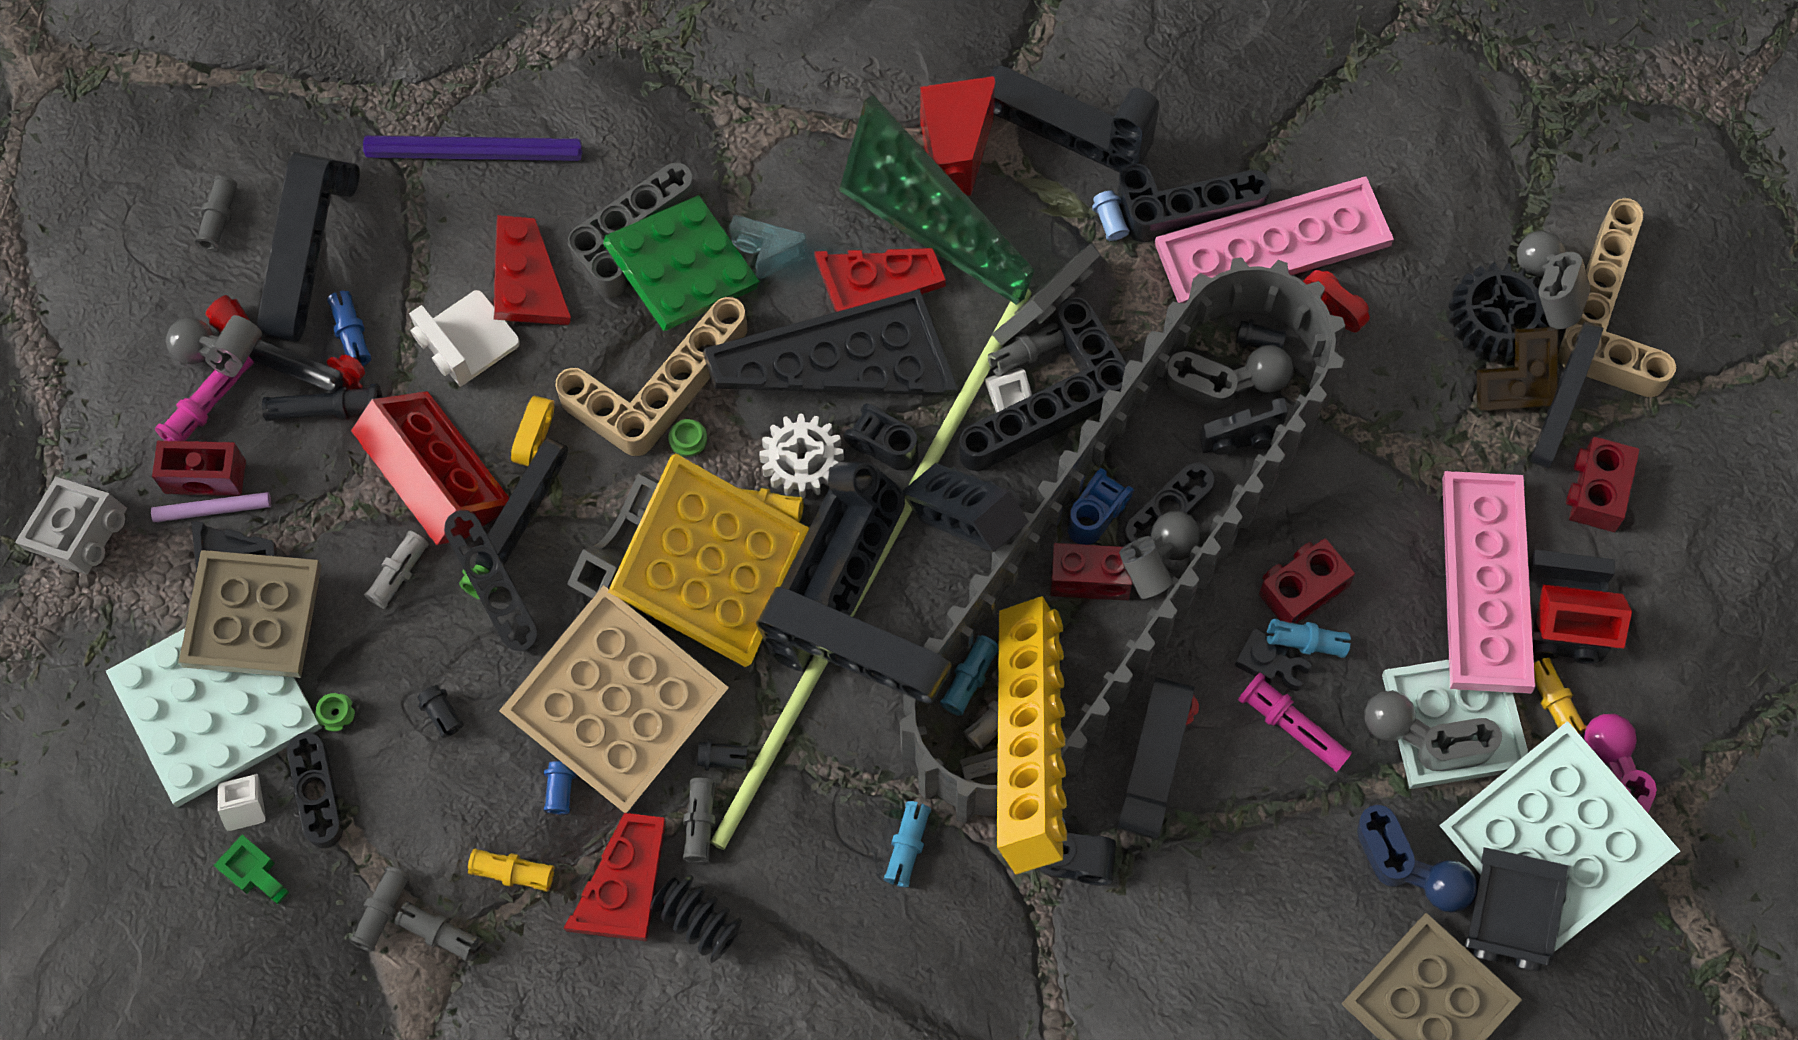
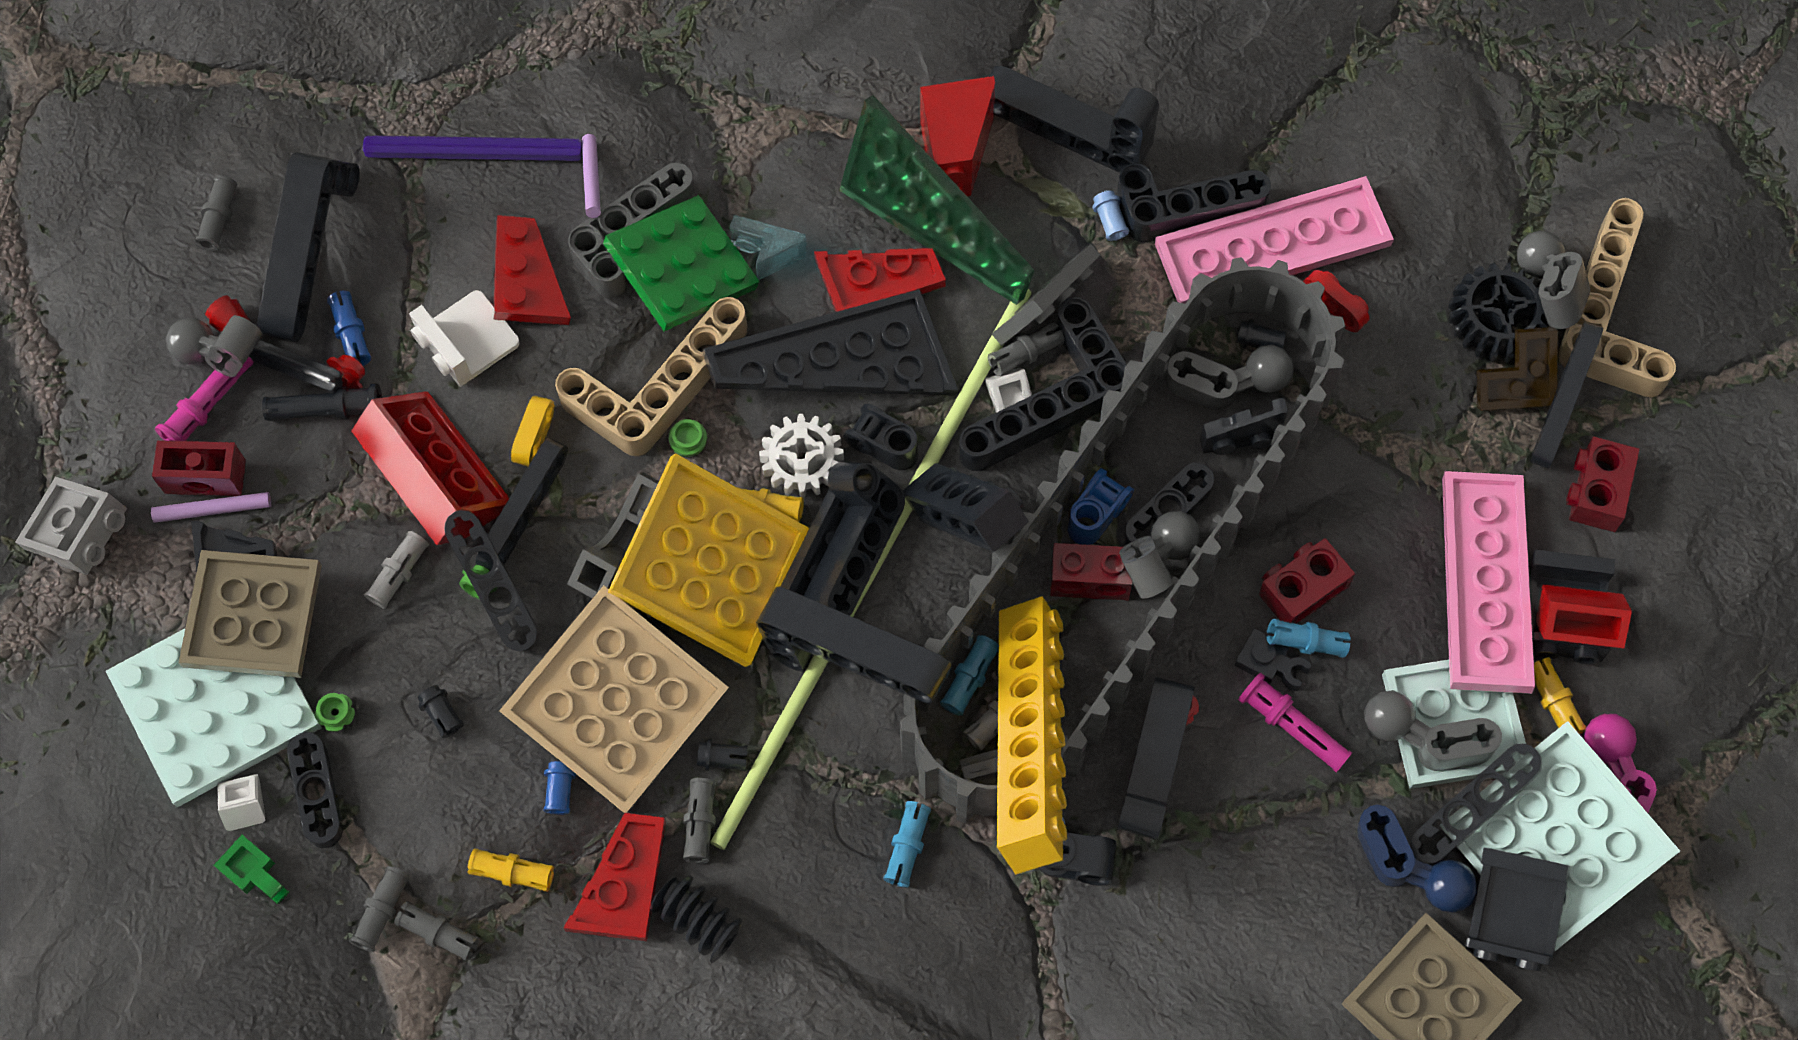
none -> lavender bar [582,134,601,218]
none -> black beam [1410,743,1543,864]

